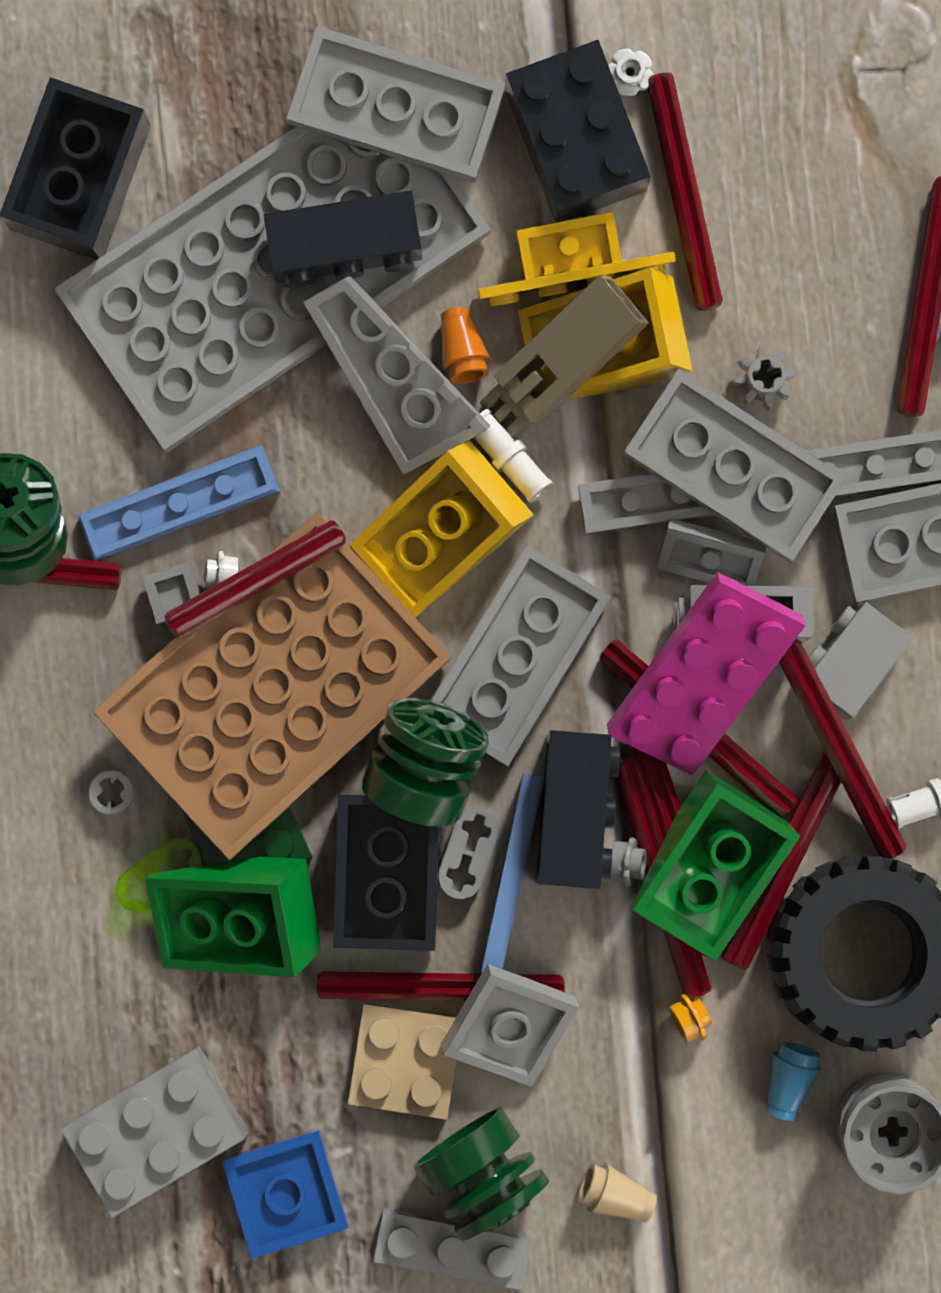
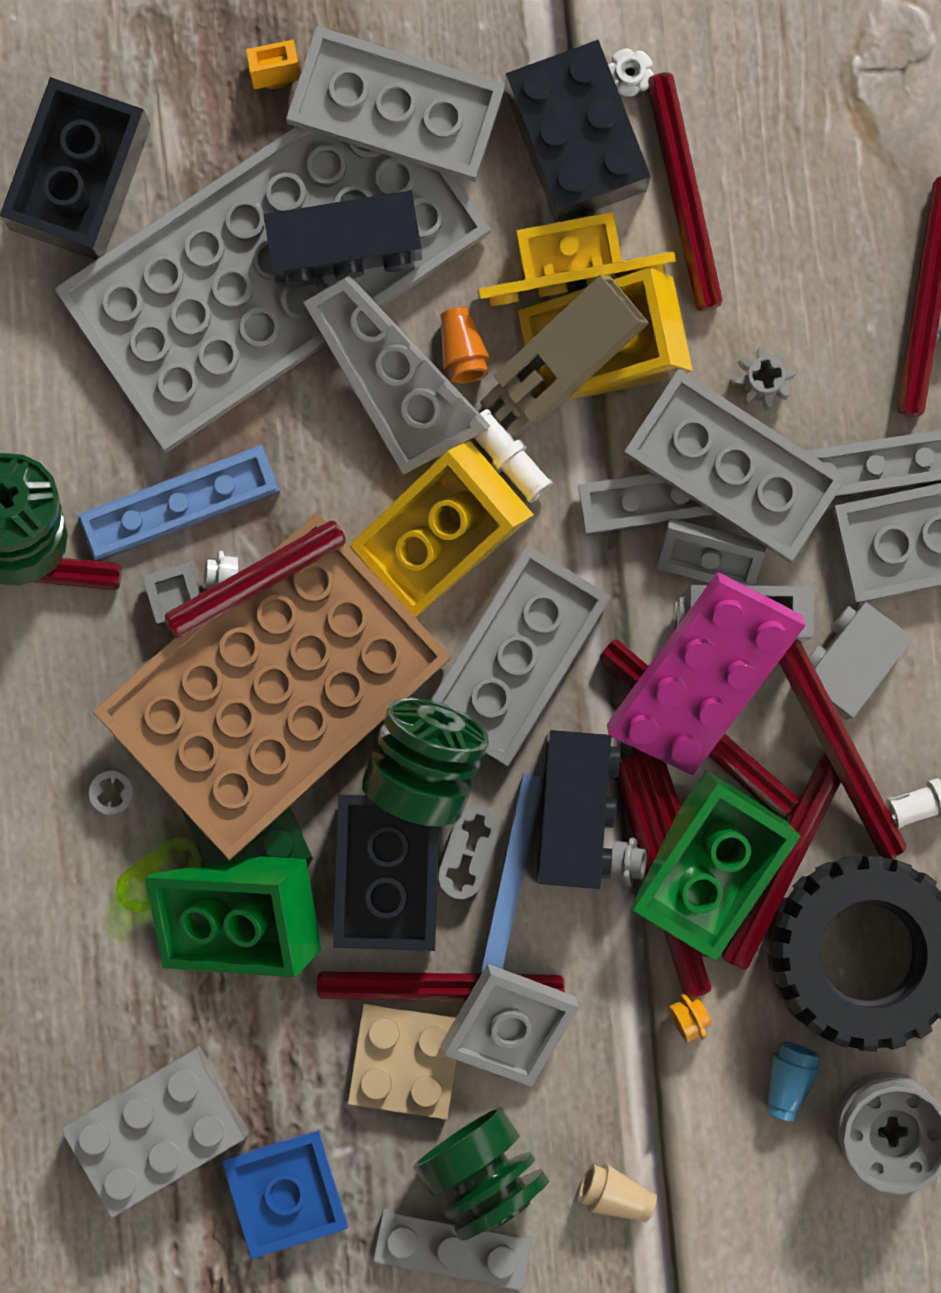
none -> light orange plate [246,39,301,89]

